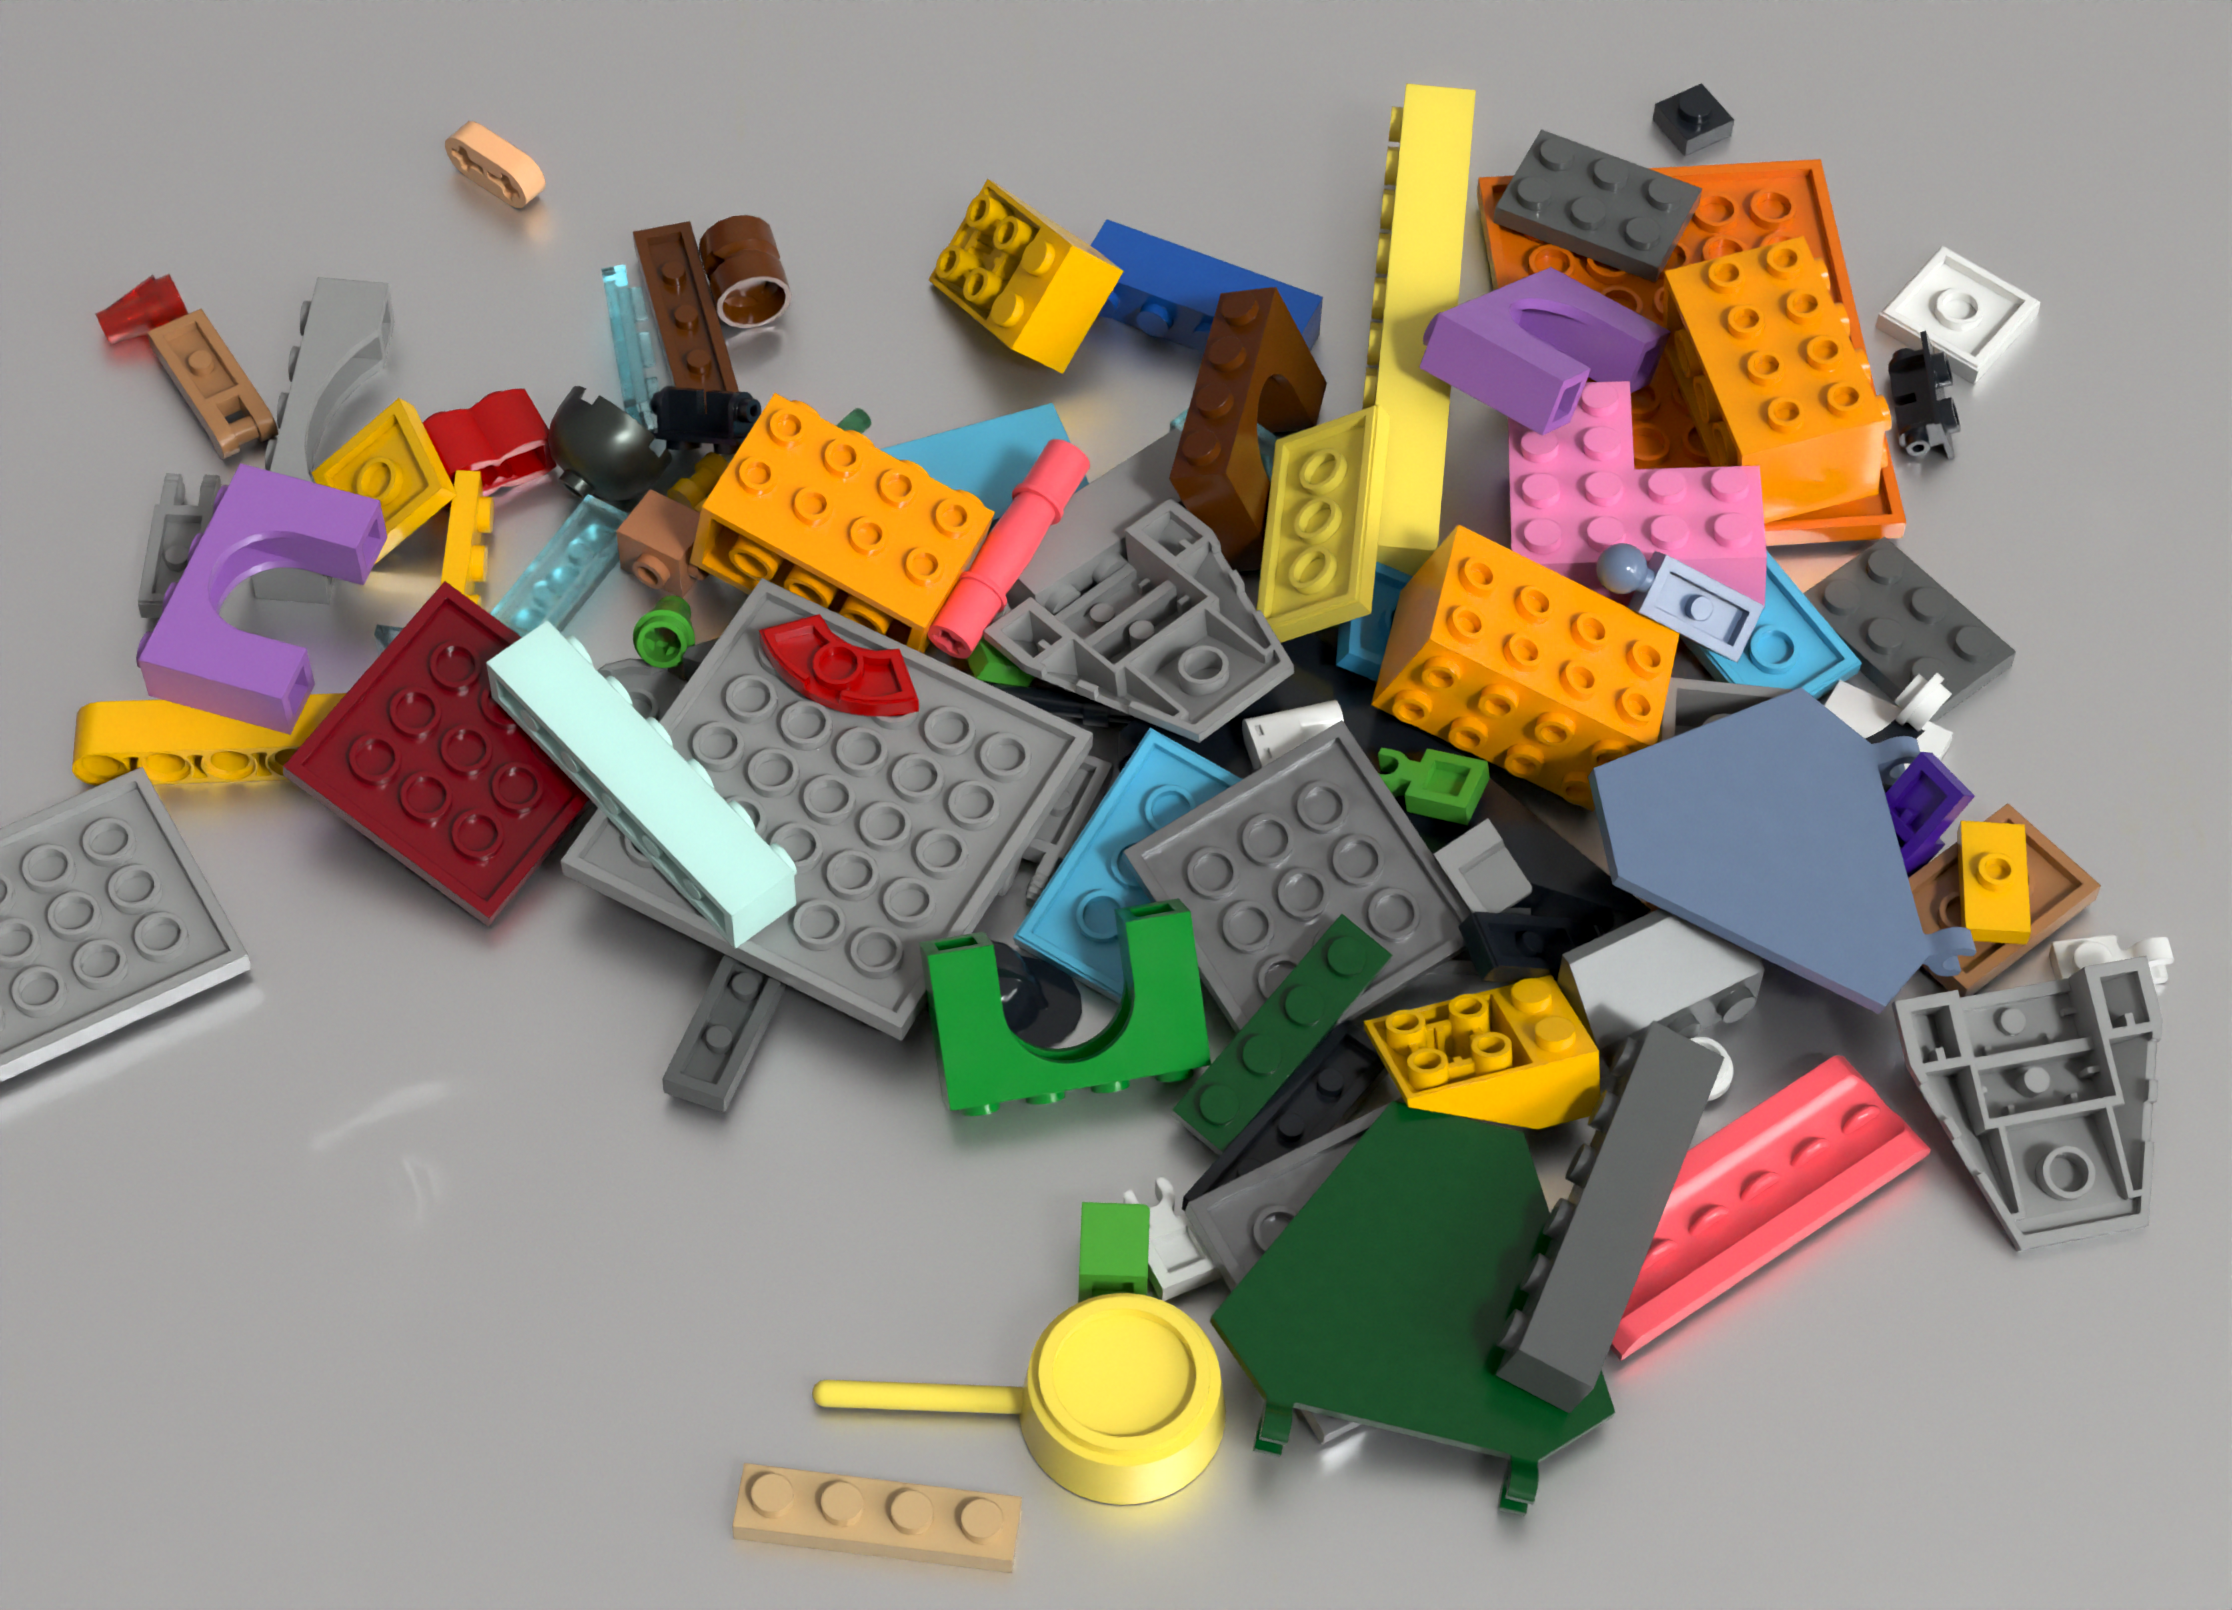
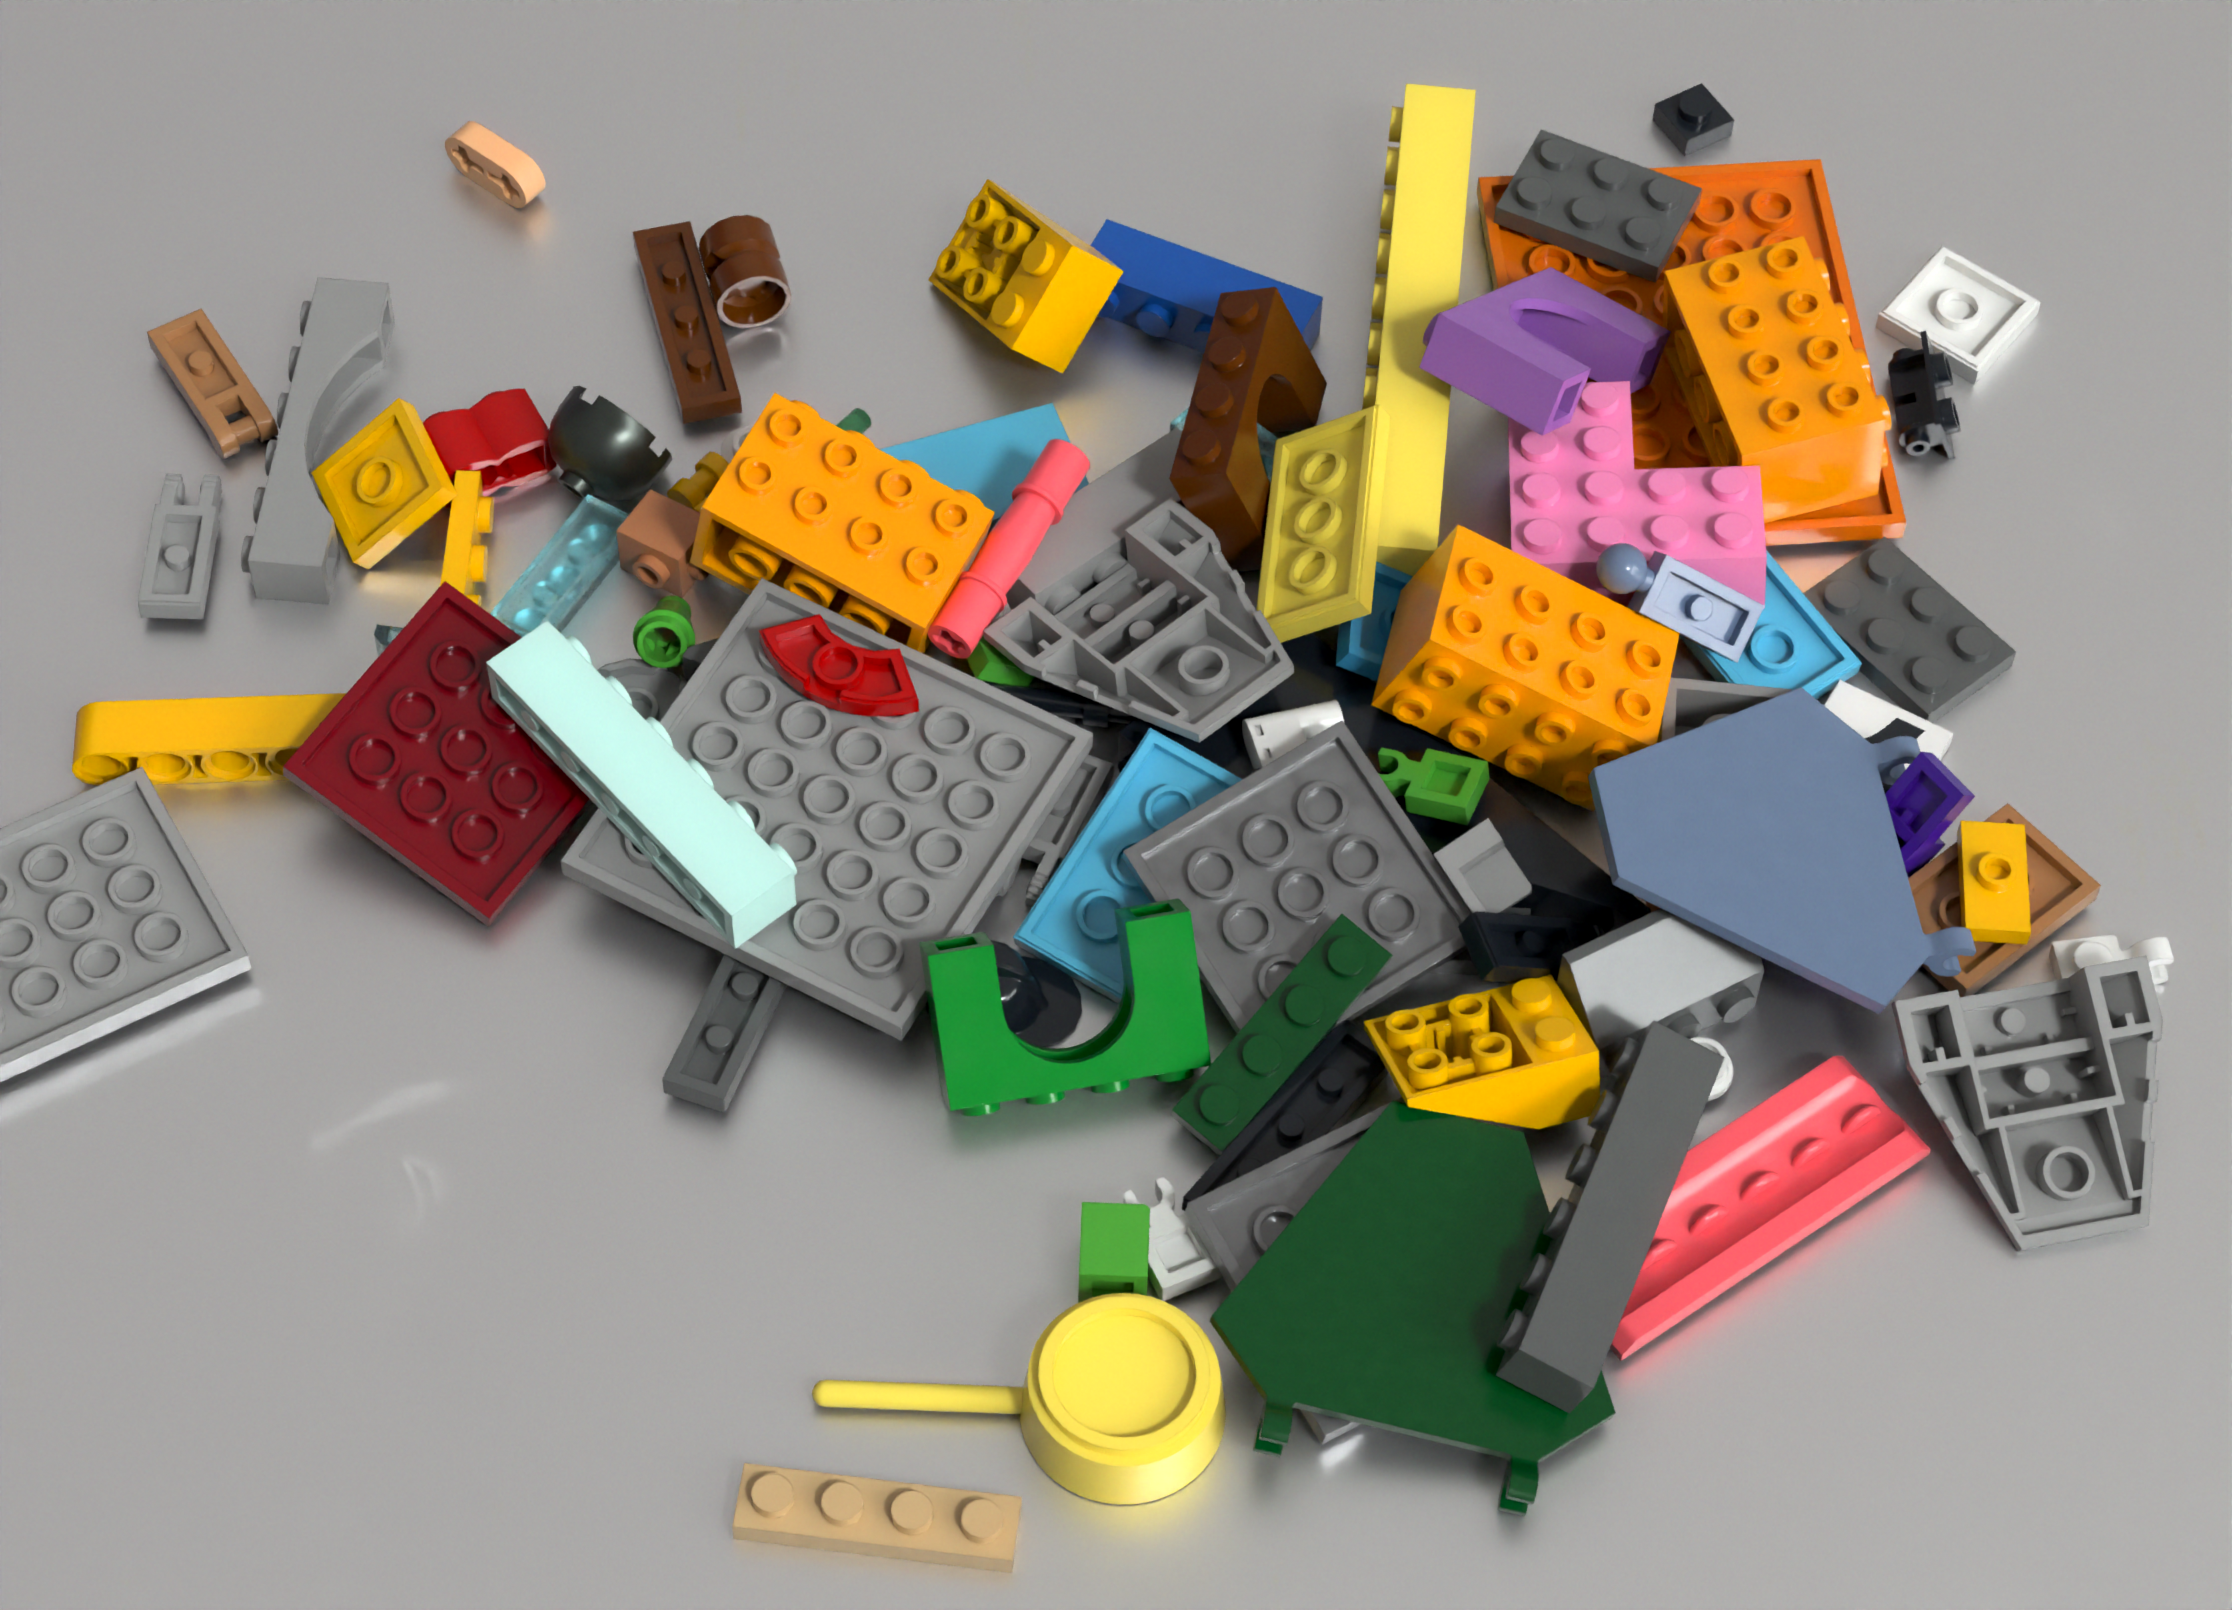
clear red cone [95,274,189,346] -> none
medium lavender arch [136,463,387,735] -> none
clear light blue plate [601,264,661,430] -> none
black hinge [649,386,761,454] -> none
white plate [1894,673,1952,731] -> none

